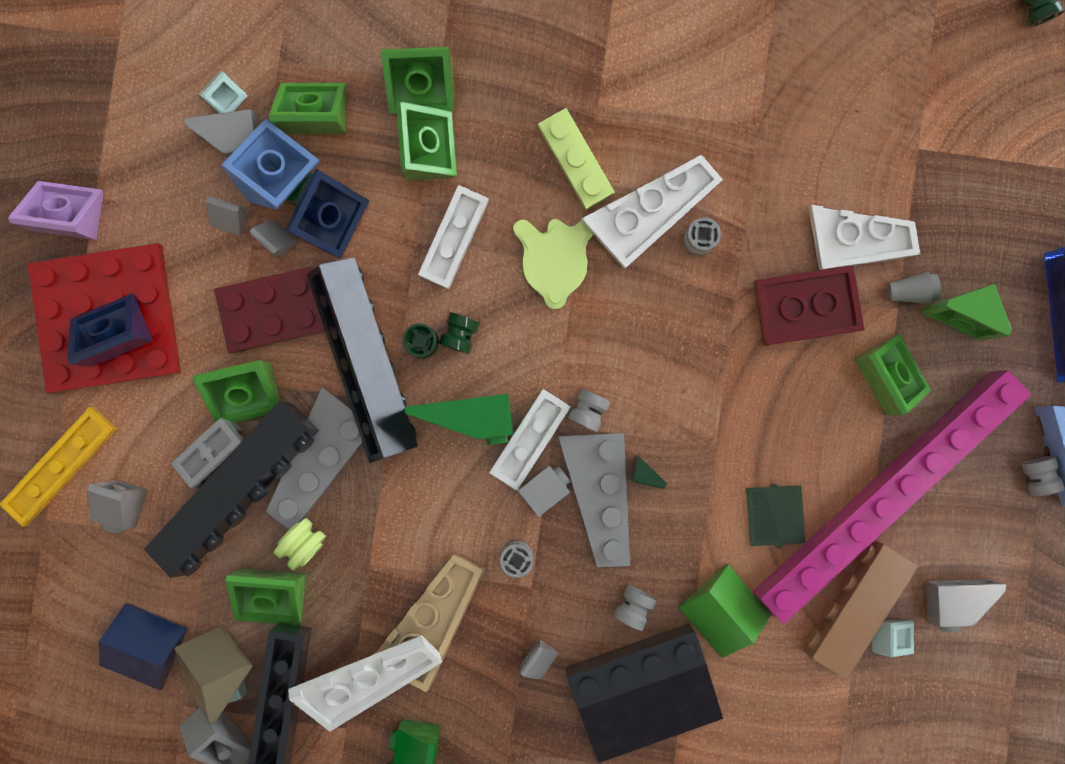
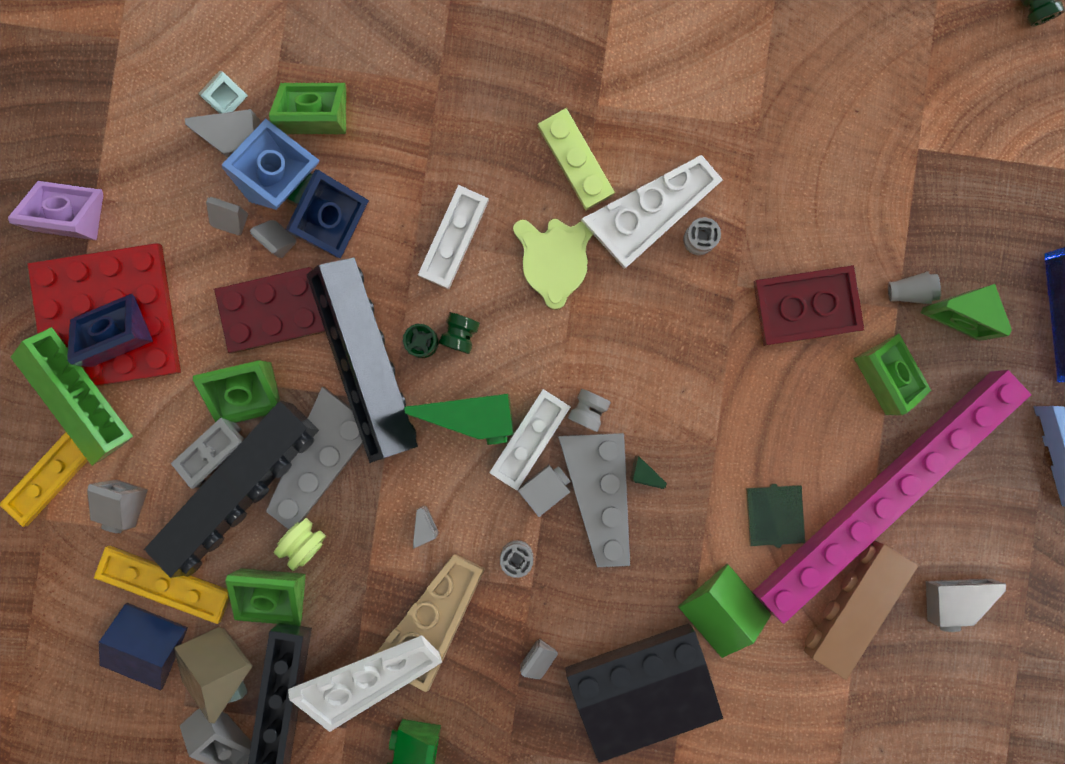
bright green slope [381,47,454,114] -> none
bright green slope [396,102,457,181] -> none
light grey wheel [613,585,658,631] -> none
white wing [808,205,920,270] -> none
light aqua slope [872,619,914,657] -> none
light grey wheel [1021,456,1065,497] -> none
none -> bright green brick [10,327,133,466]
none -> yellow tile [94,546,229,624]
none -> light grey slope [413,505,439,549]

